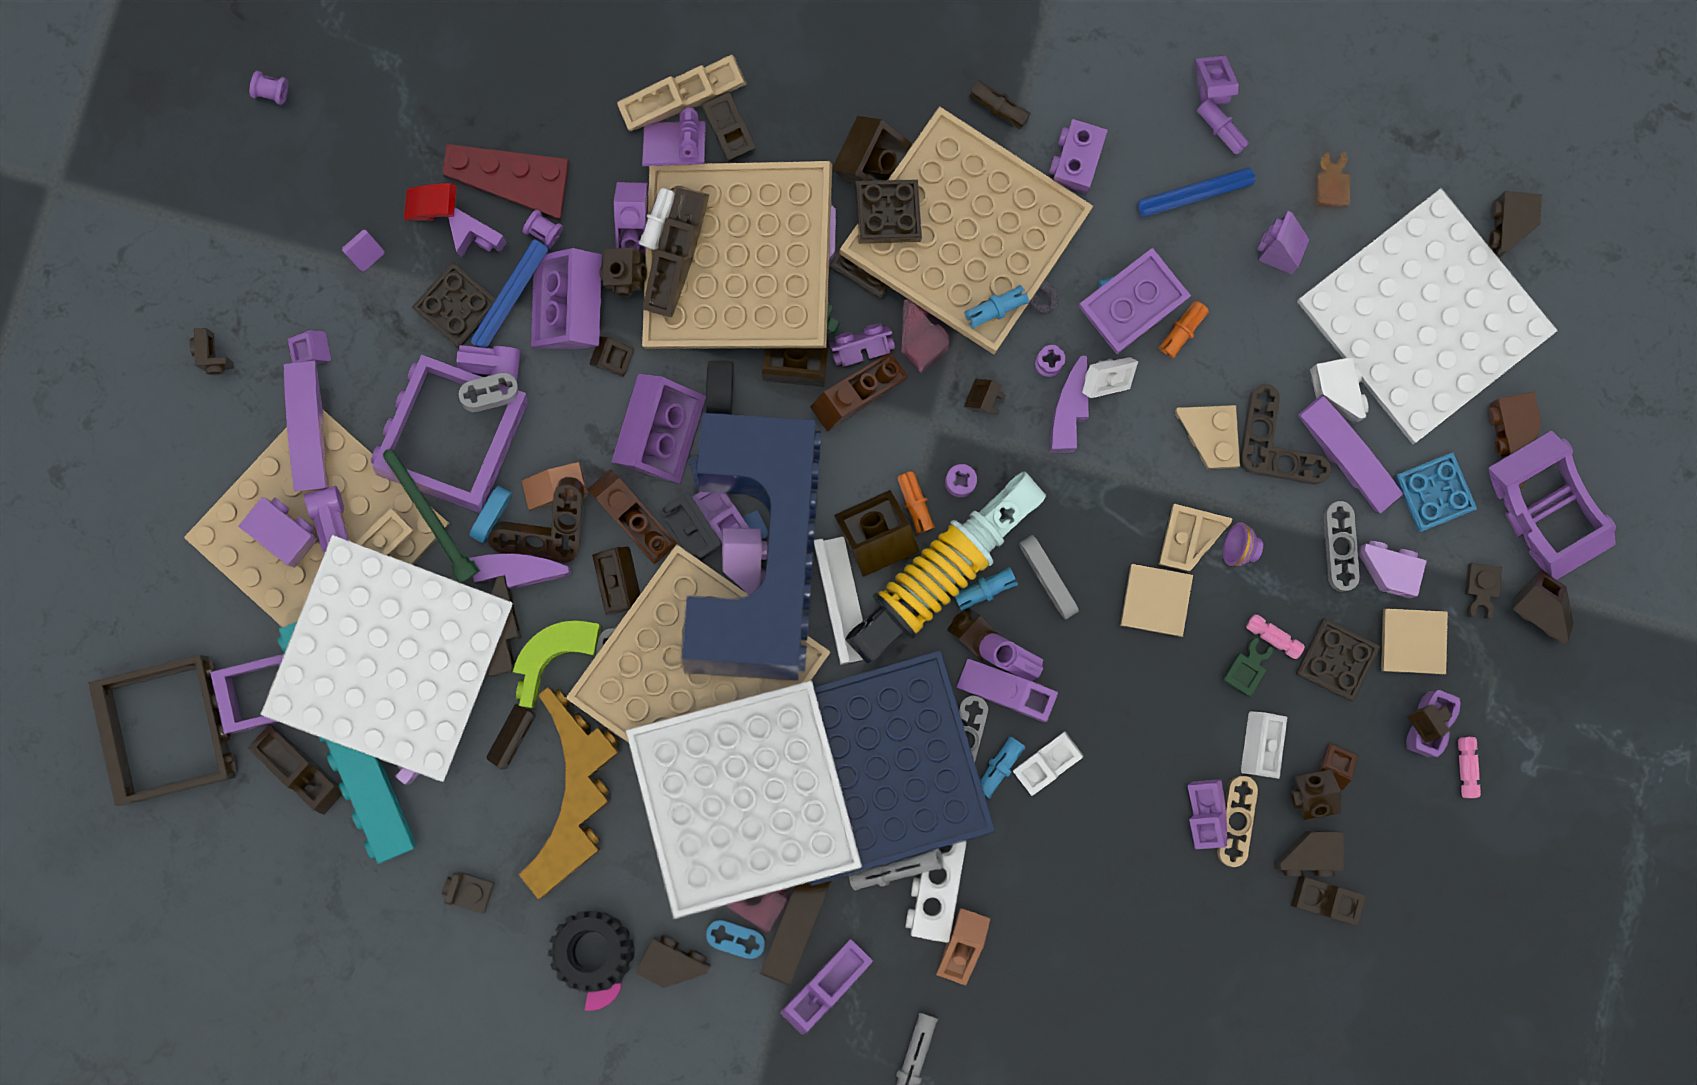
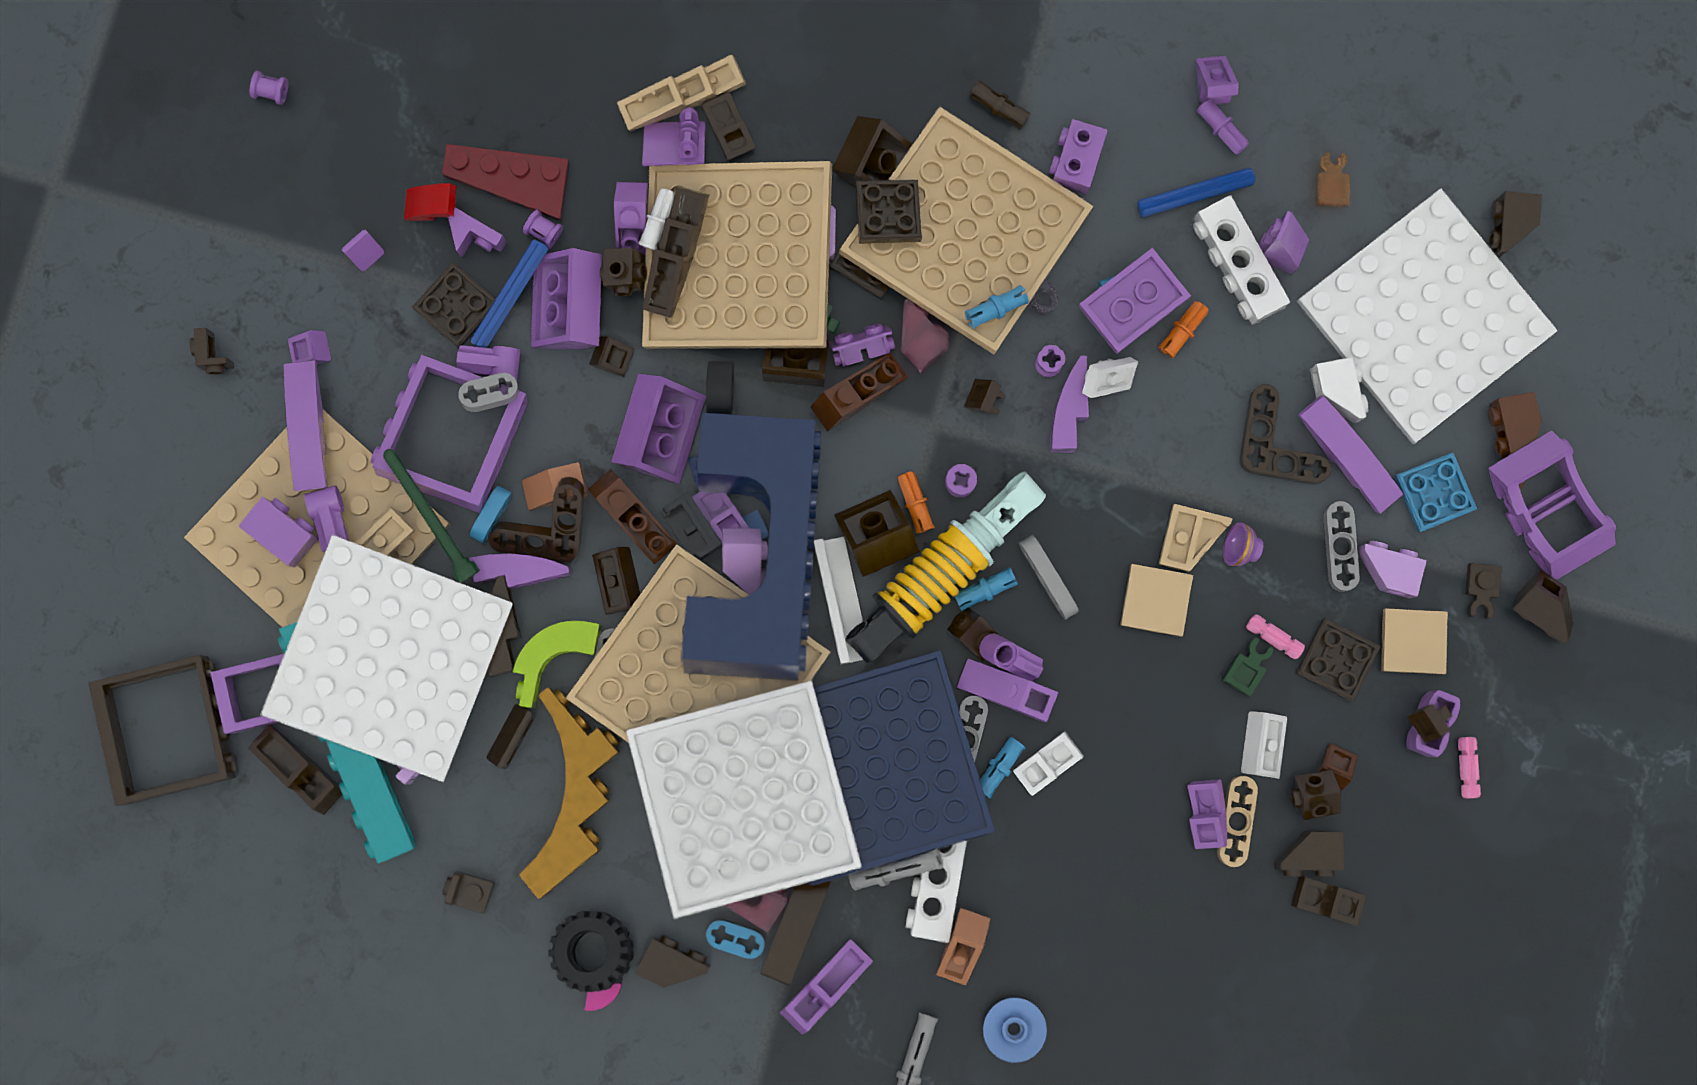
tan wing [1175,405,1240,469] -> none
none -> medium blue dish [983,998,1047,1063]
none -> white brick [1193,195,1290,325]

